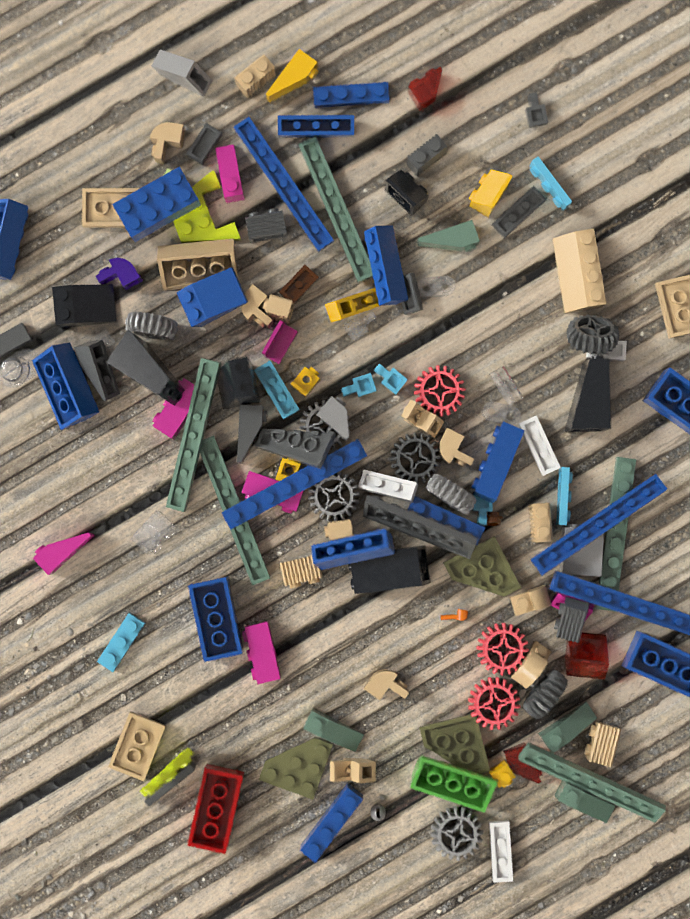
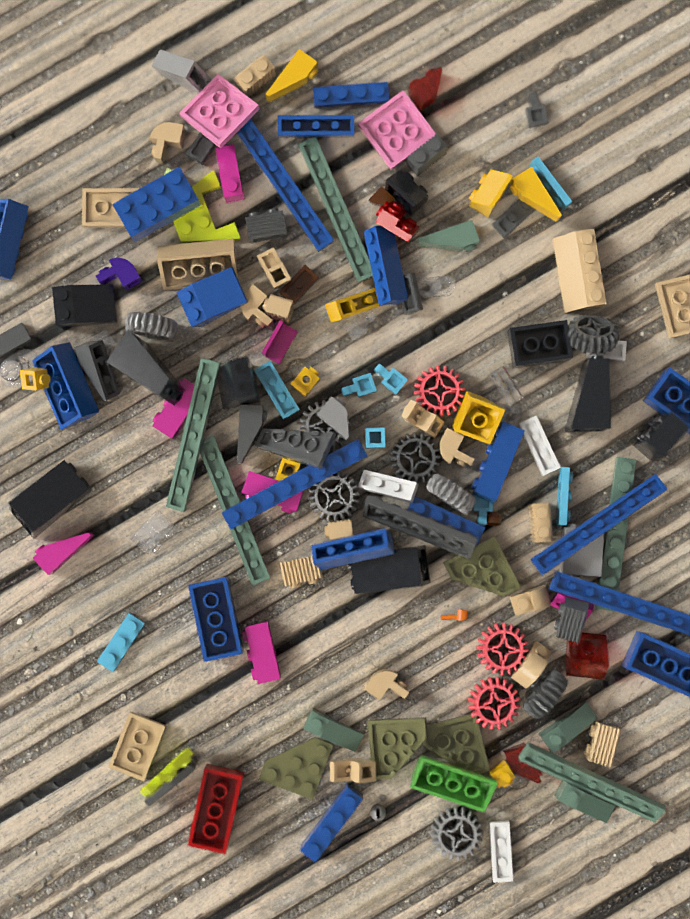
none -> black slope [8,460,89,539]
none -> yellow brick [20,367,50,390]
none -> bright pink plate [179,74,260,148]
none -> tan brick [257,247,291,289]
none -> bright pink plate [358,91,436,170]
none -> medium azure brick [365,428,385,449]
none -> olive plate [368,717,428,779]
none -> reddish brown tile [369,186,395,206]
none -> red plate [376,201,420,242]
none -> yellow slope [452,391,505,444]
none -> black brick [507,320,573,369]
none -> yellow slope [510,167,562,222]
none -> black brick [633,412,690,460]

